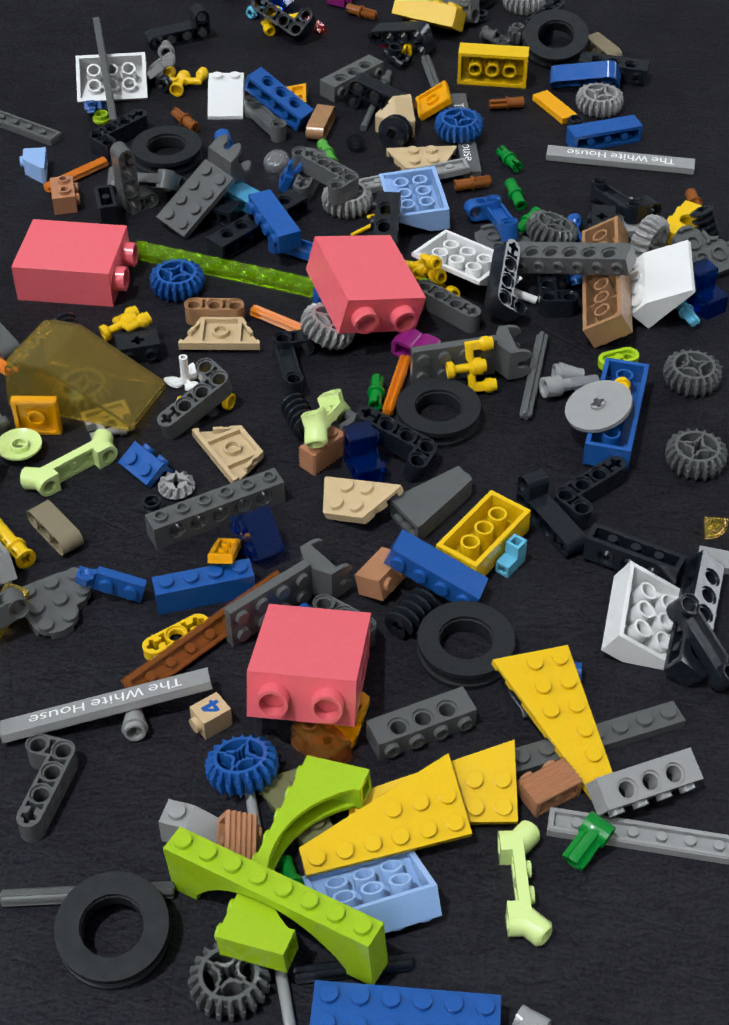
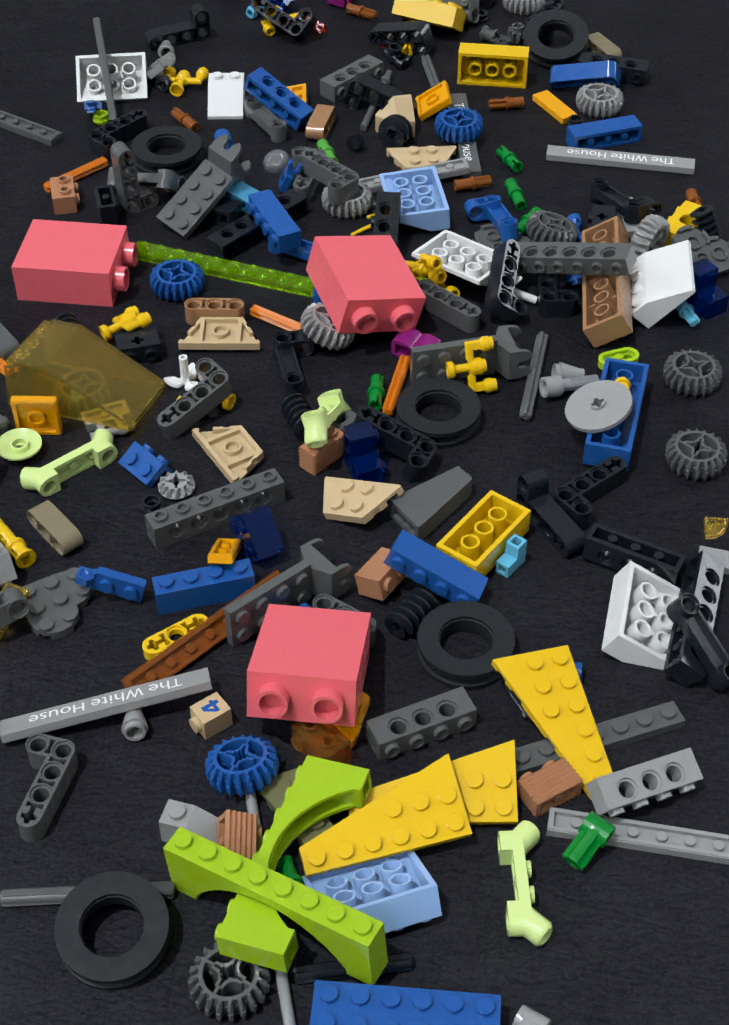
light blue slope [20,147,48,184] -> none

